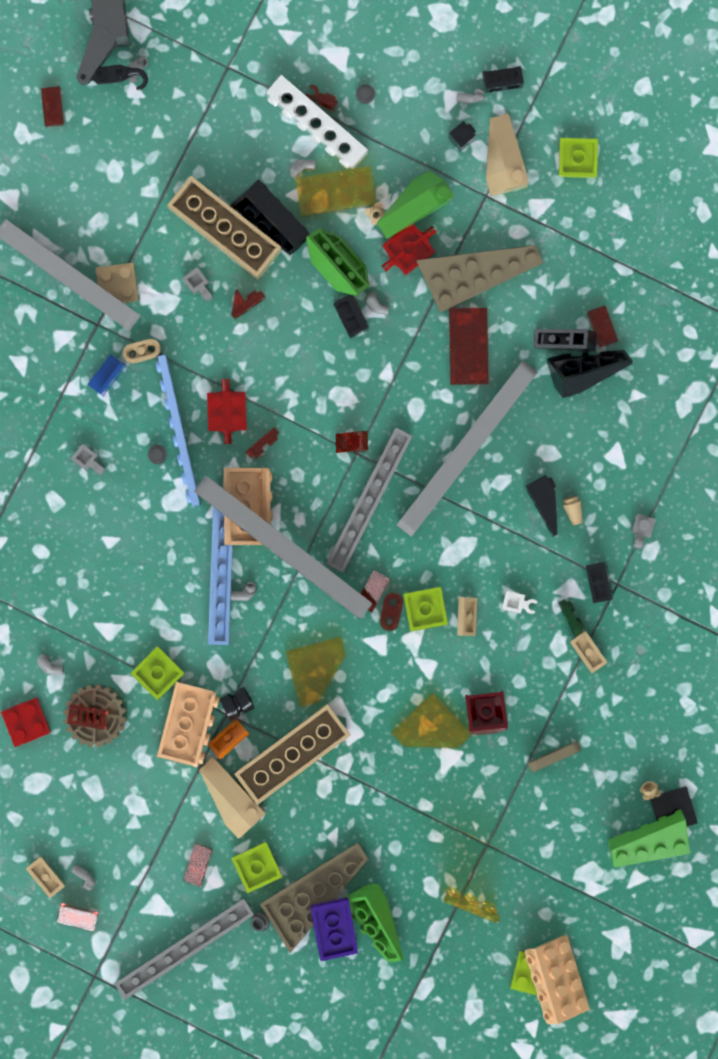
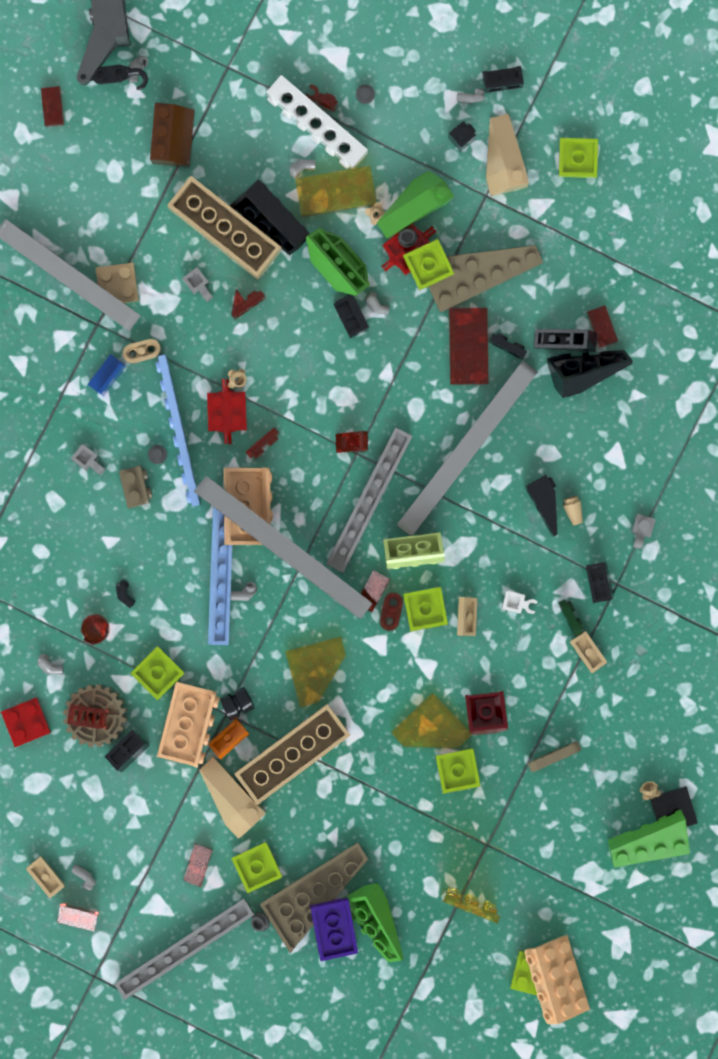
none -> clear red hair [80,614,110,645]
none -> black hinge [105,730,150,772]
none -> black arm [116,580,136,608]
none -> dark tan bracket [119,465,153,509]
none -> reddish brown slope [150,103,195,167]
none -> tan plate [228,369,247,389]
none -> yellowish green slope [383,532,445,569]
none -> dark grey plate [398,228,417,248]
none -> lime plate [403,239,454,291]
none -> lime plate [435,748,481,794]
none -> black plate [489,333,527,360]

